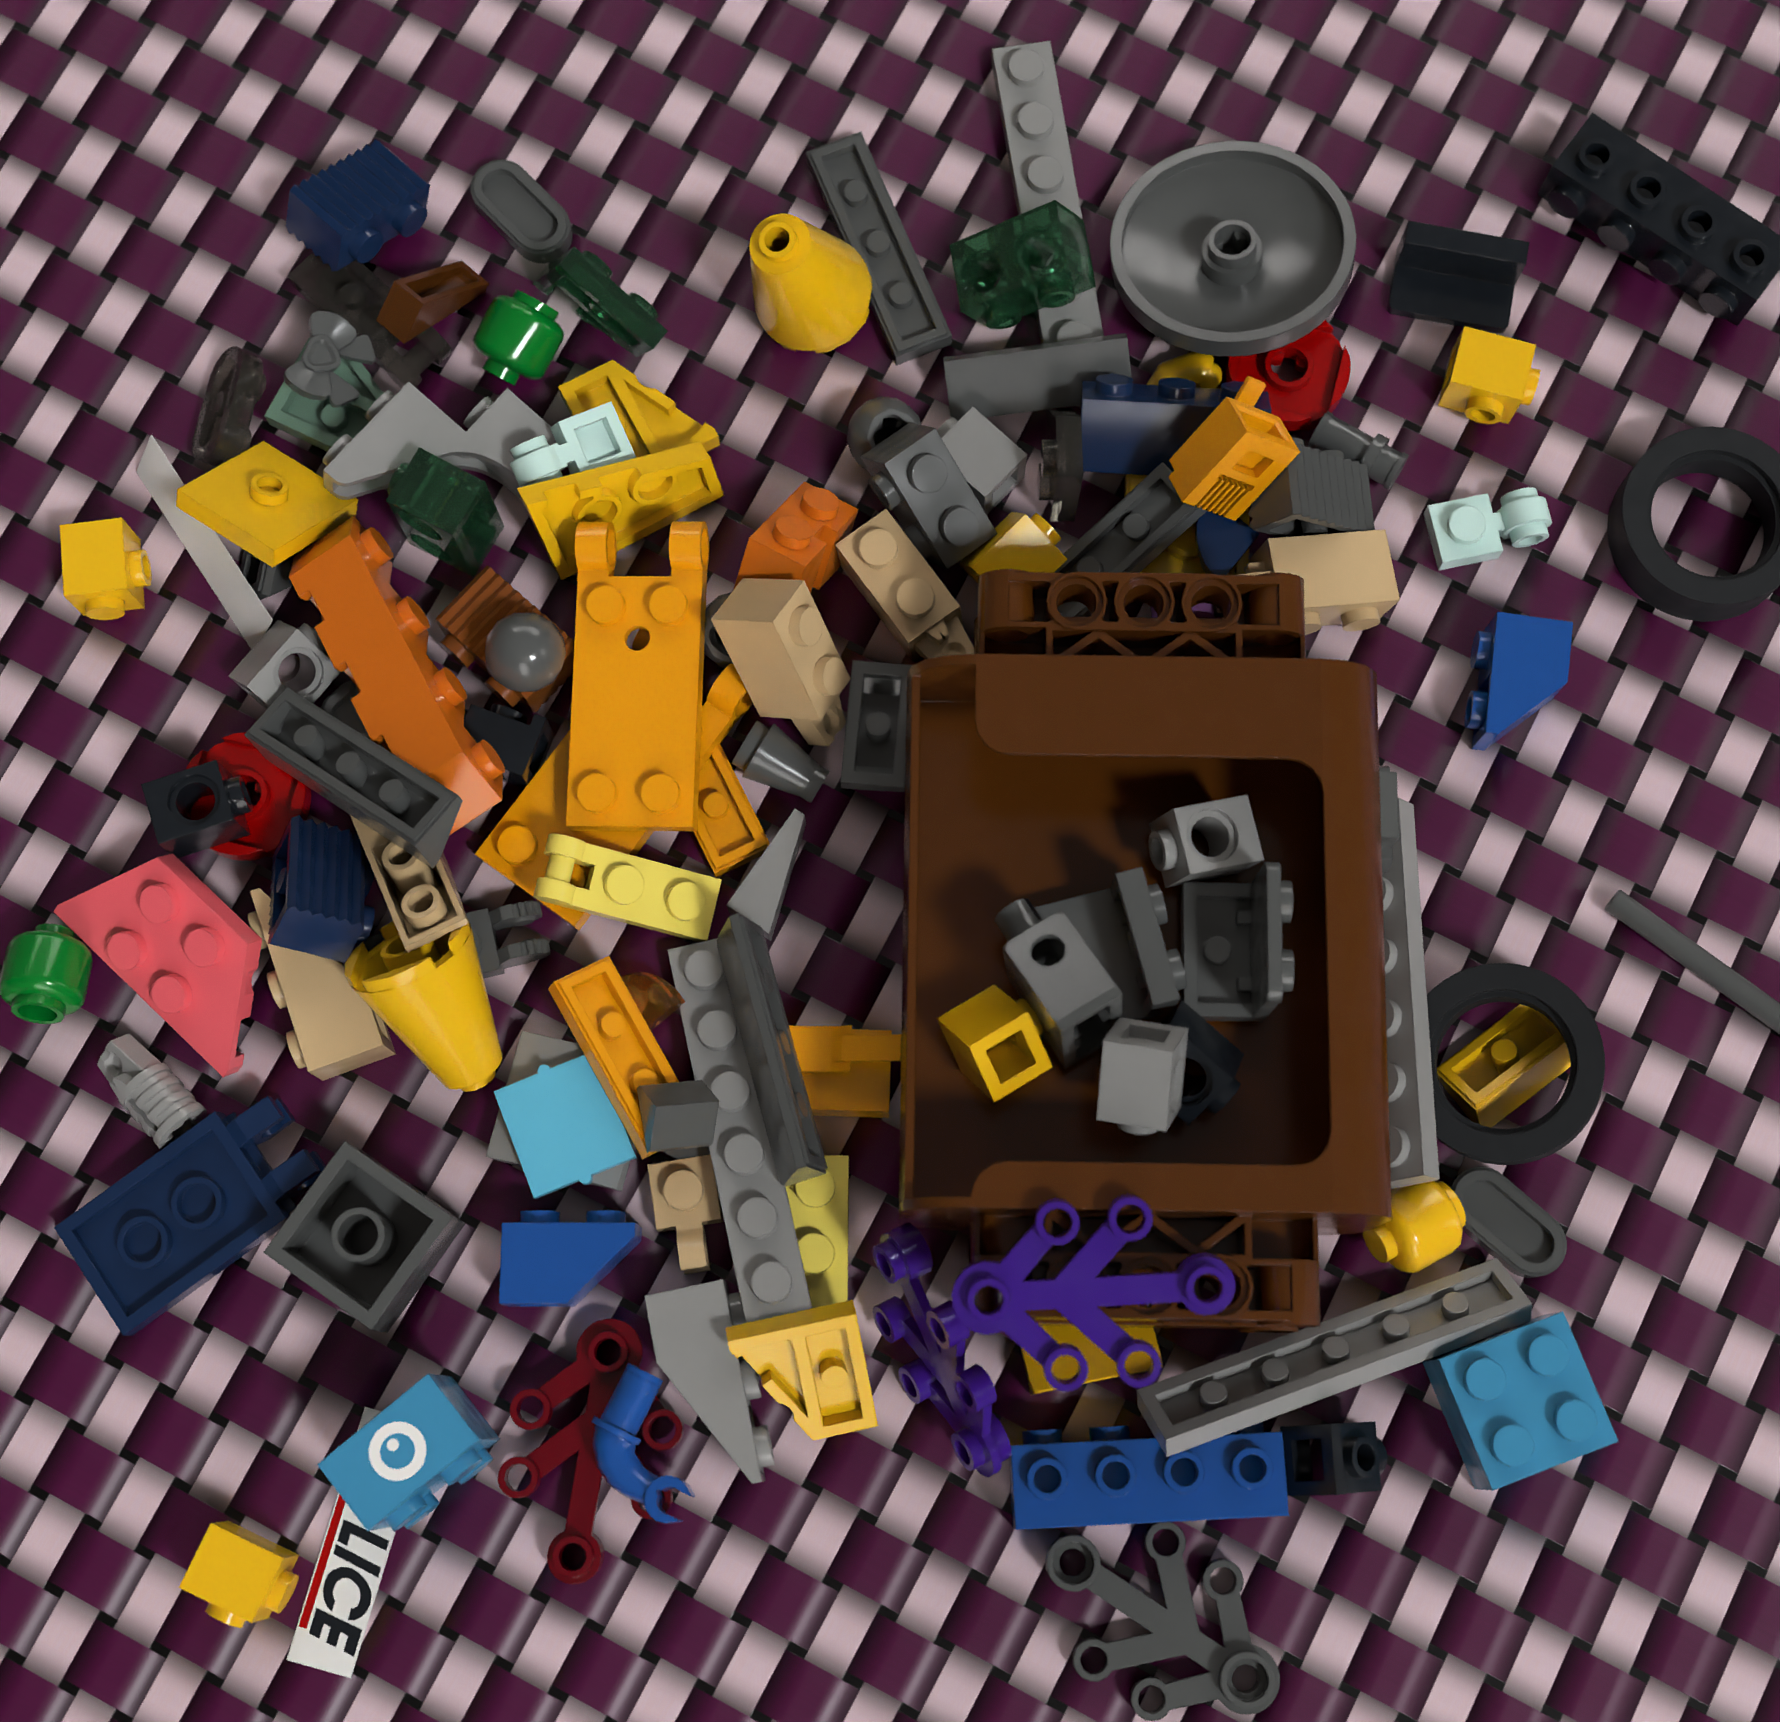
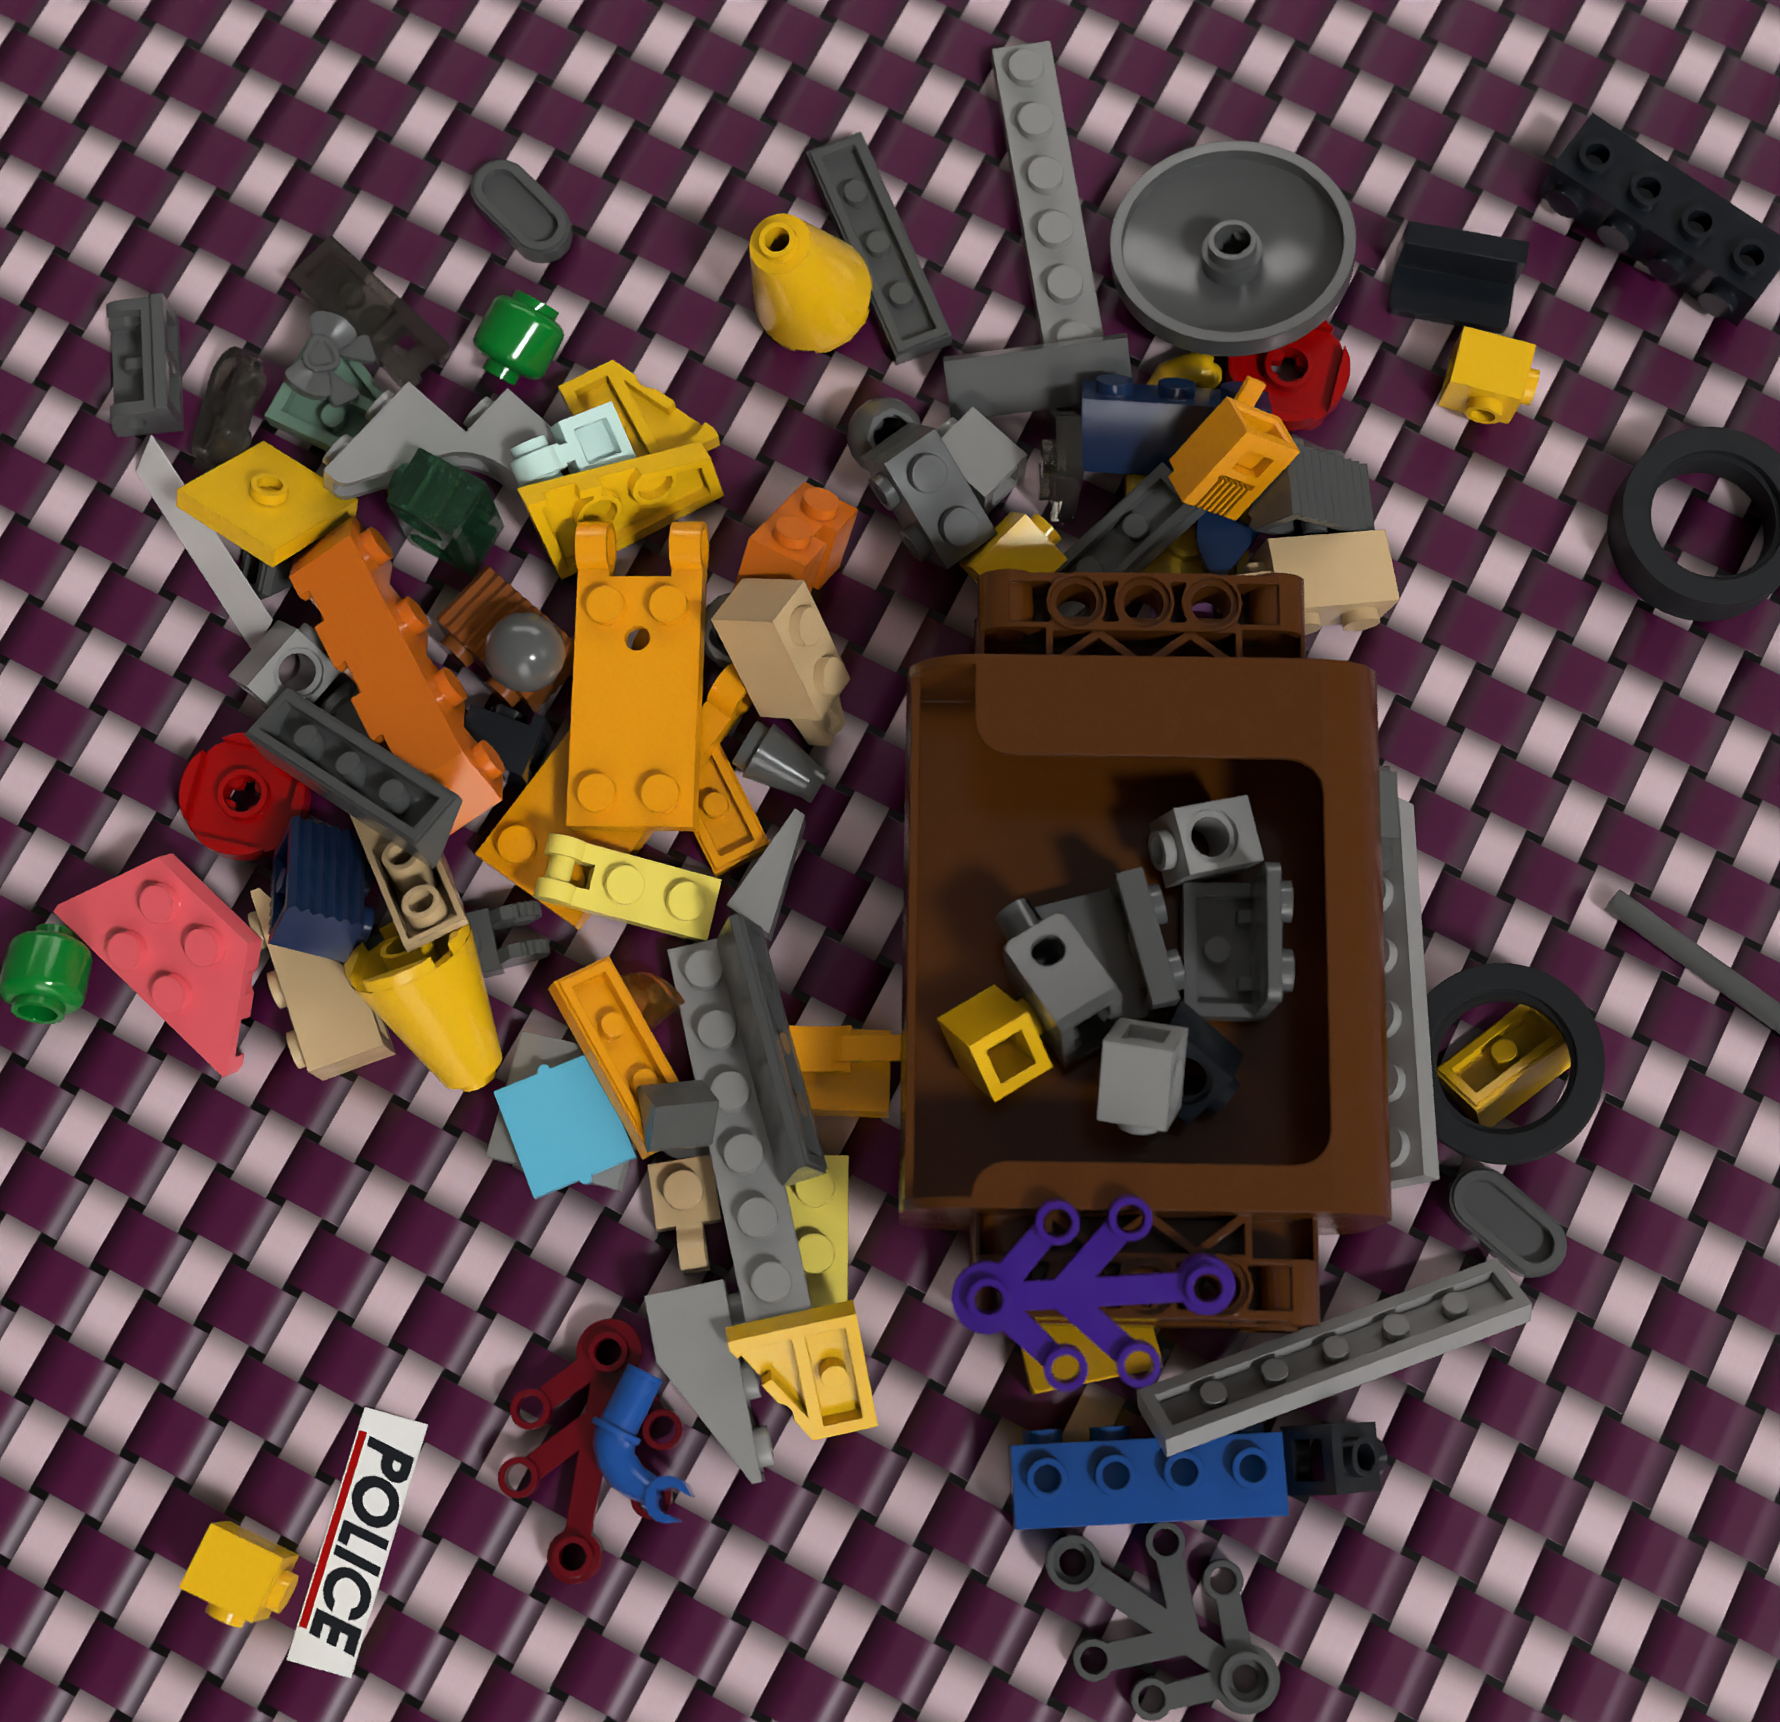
dark blue tile [54,1096,326,1336] -> none
yellow brick [59,517,152,620] -> none
light grey hinge [97,1033,207,1150] -> none
black brick [141,760,253,858] -> none
dark grey brick [263,1141,466,1333] -> none
dark blue brick [286,139,430,271] -> none
dark azure brick [317,1373,500,1532] -> none
reddish brown piece [376,261,489,344] -> none
blue slope [499,1210,642,1307] -> none
clear green wing [532,246,668,357] -> none
tan hinge [835,509,974,662] -> none
dark grey slope [840,660,912,792] -> none
dark purple plant [873,1222,1012,1477] -> none
clear green brick [949,200,1096,329] -> none
dark grey pin [1308,411,1409,490] -> none
yellow head [1363,1181,1466,1273] -> none
dark azure brick [1422,1311,1618,1491] -> none
light aqua plate [1424,487,1552,571] -> none
blue slope [1464,612,1573,751] -> none
none -> dark grey hinge [106,293,184,437]

